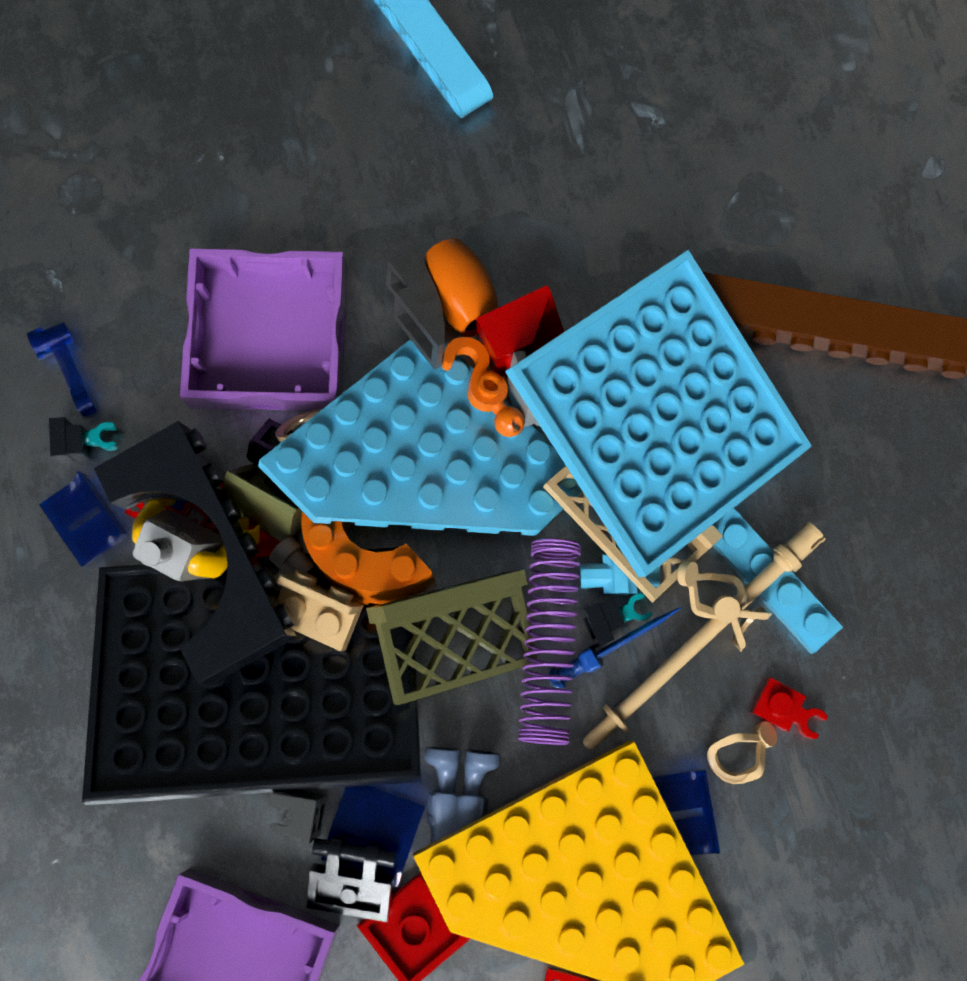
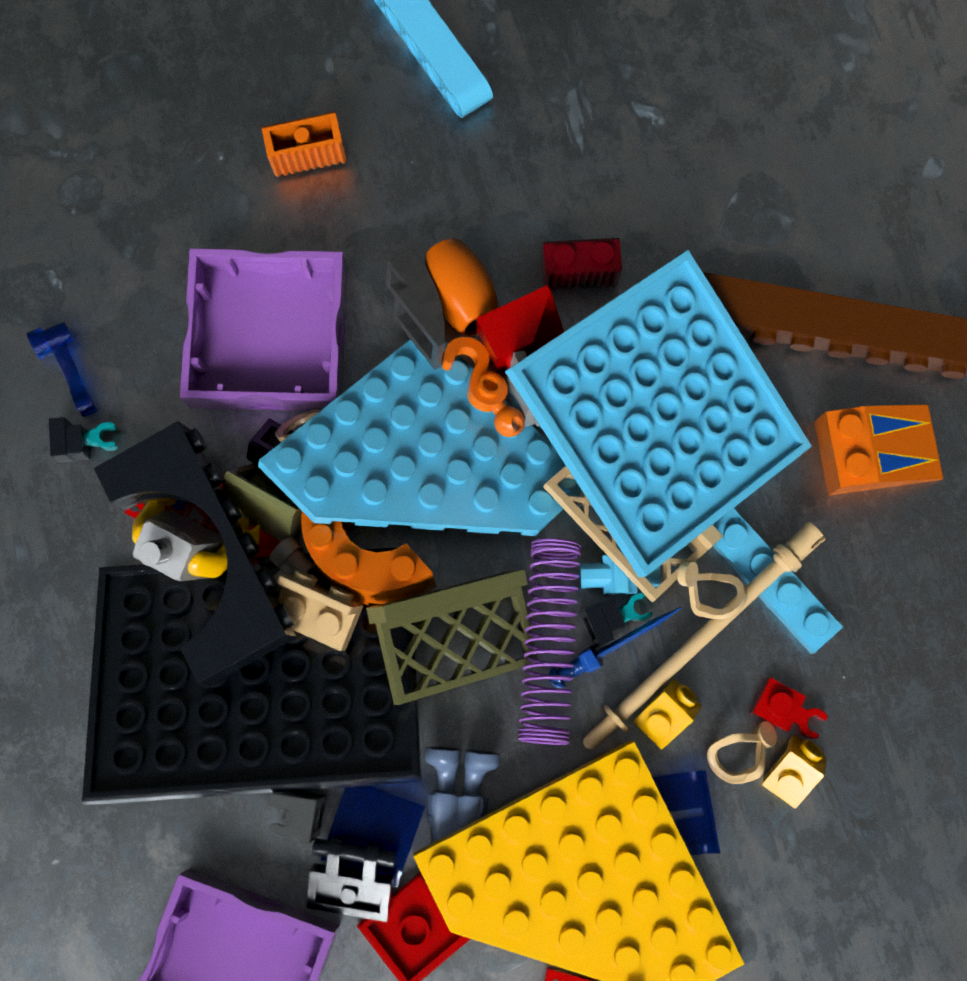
clear blue piece [39,471,129,568] -> none
tan piece [713,595,773,652] -> none
none -> orange brick [261,111,347,178]
none -> dark red brick [541,238,622,291]
none -> yellow bracket [633,679,702,750]
none -> yellow bracket [762,735,827,809]
none -> orange slope [814,404,943,496]

